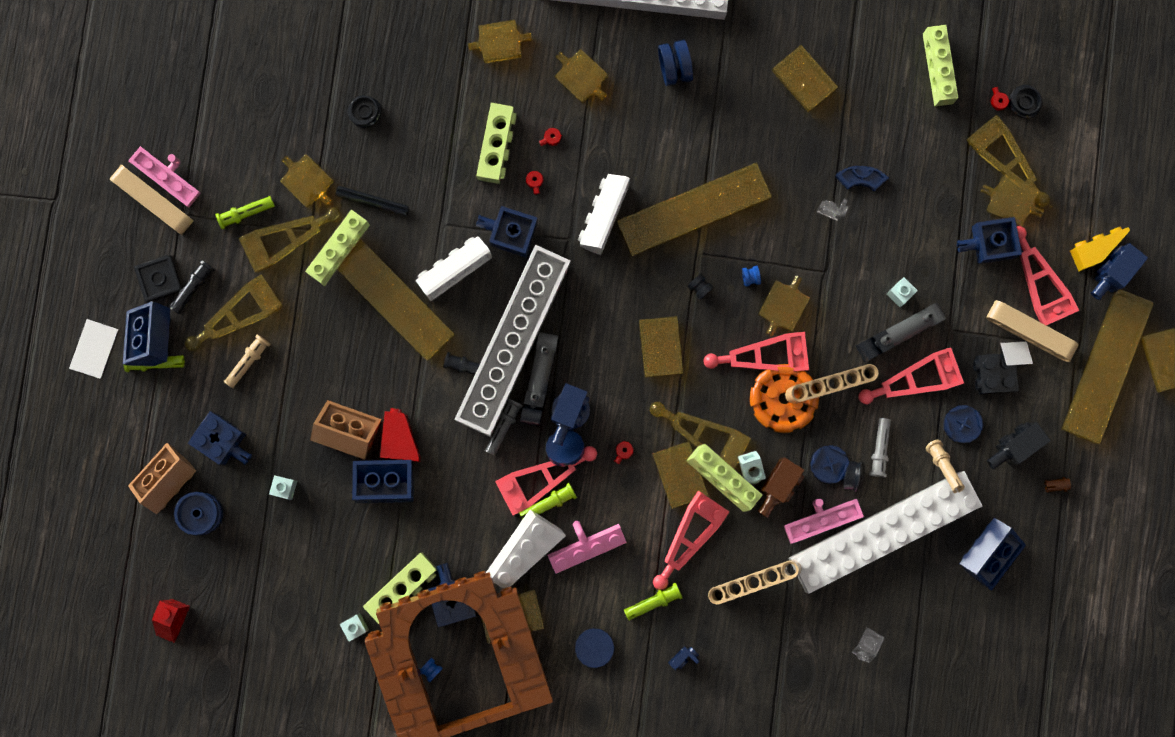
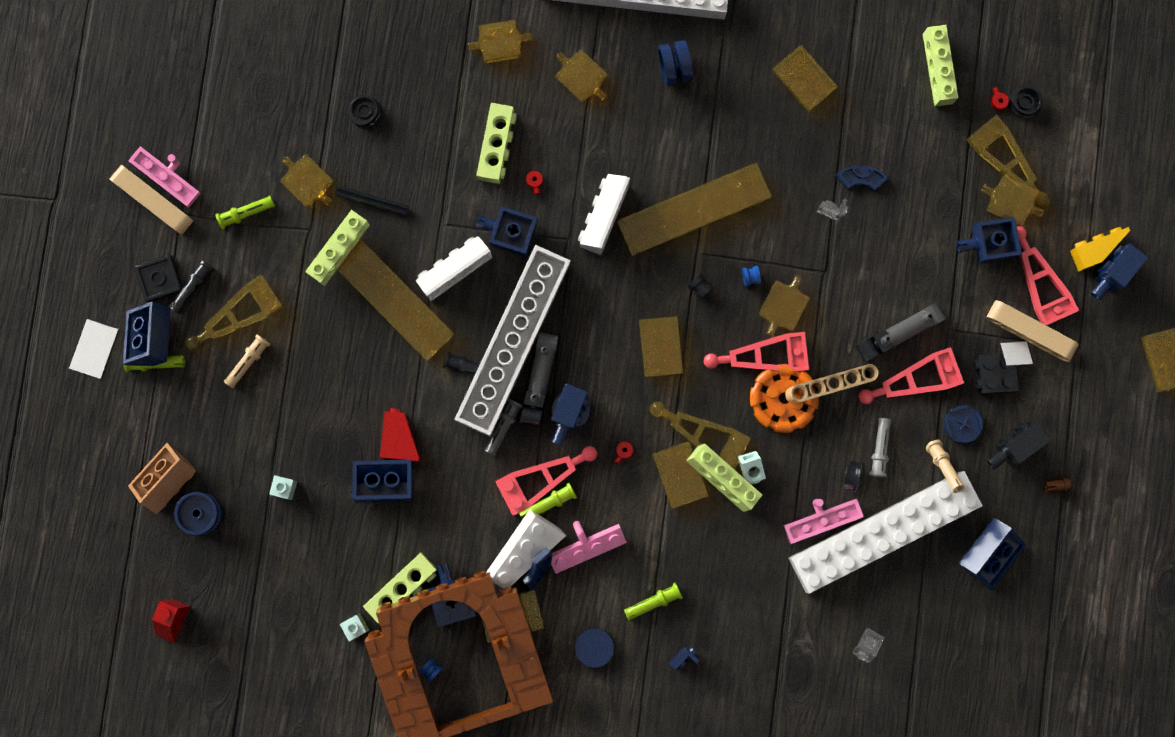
dark blue brick [188,411,252,466] -> none
clear yellow plate [239,207,341,273] -> none
medium nougat slope [311,400,381,460] -> none
red piece [539,128,562,146] -> none
dark blue tile [546,430,584,467] -> none
coral plate [653,491,729,590] -> none
tan beam [708,560,802,605] -> none
reddish brown brick [758,457,804,518] -> none
dark blue tile [810,445,849,484] -> none
light aqua brick [887,277,918,307] -> none
clear yellow plate [1061,289,1154,444] -> none
none -> dark blue tile [521,547,552,591]

